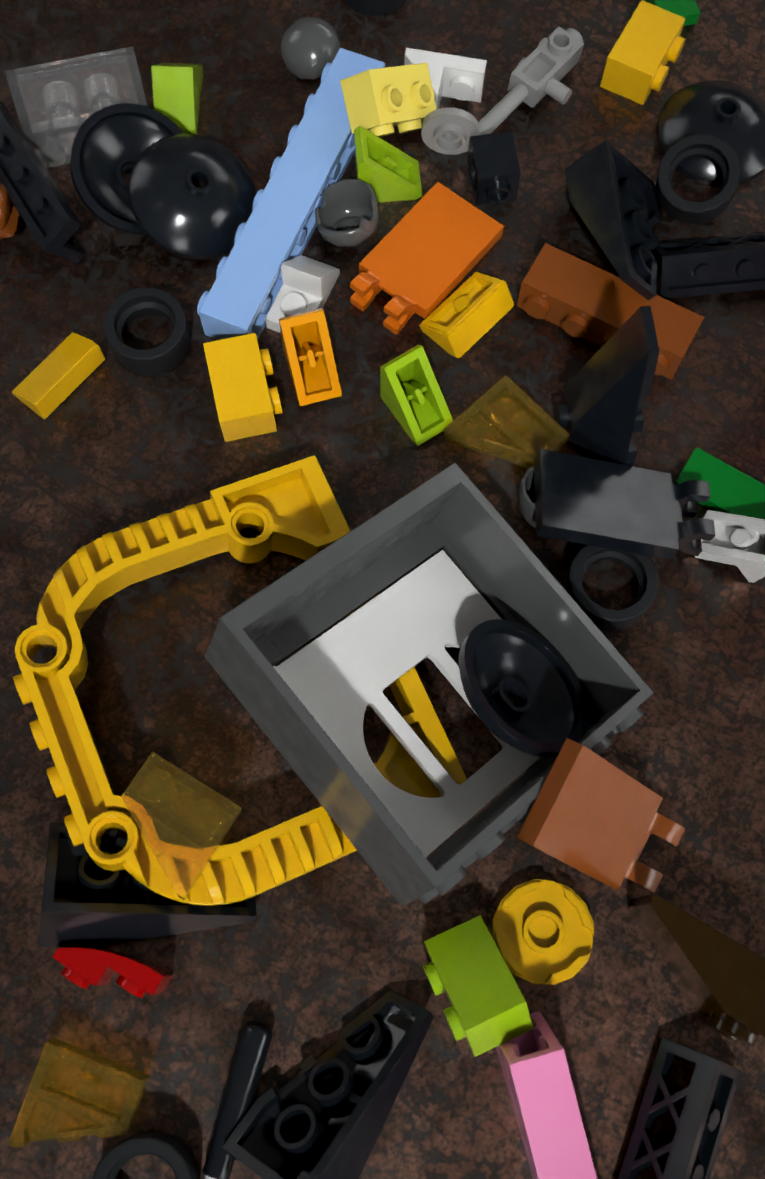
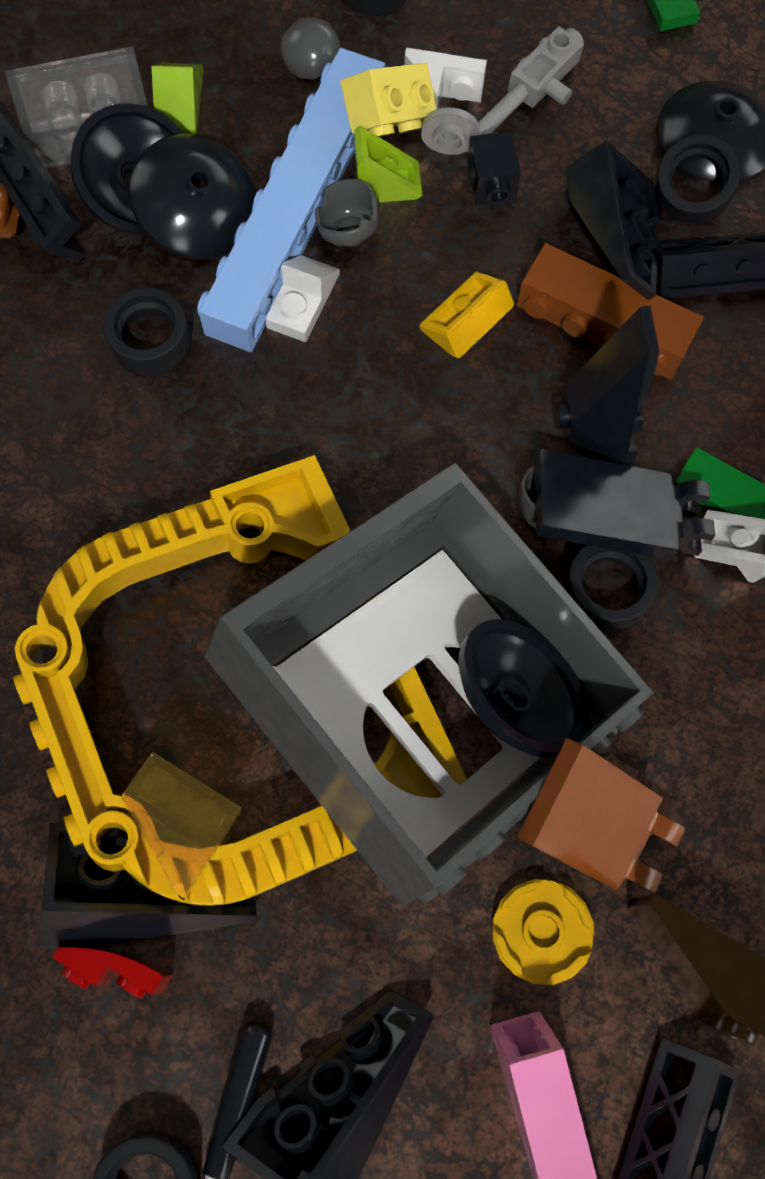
clear yellow wing [8,1037,150,1148] -> none
yellow slope [12,332,105,420] -> none
yellow brick [203,333,282,442] -> none
light orange slope [279,308,342,406] -> none
orange tile [350,182,504,335] -> none
lime slope [380,344,455,446] -> none
lime brick [423,915,534,1057] -> none
clear yellow wing [443,375,570,468] -> none
yellow brick [600,0,686,105] -> none

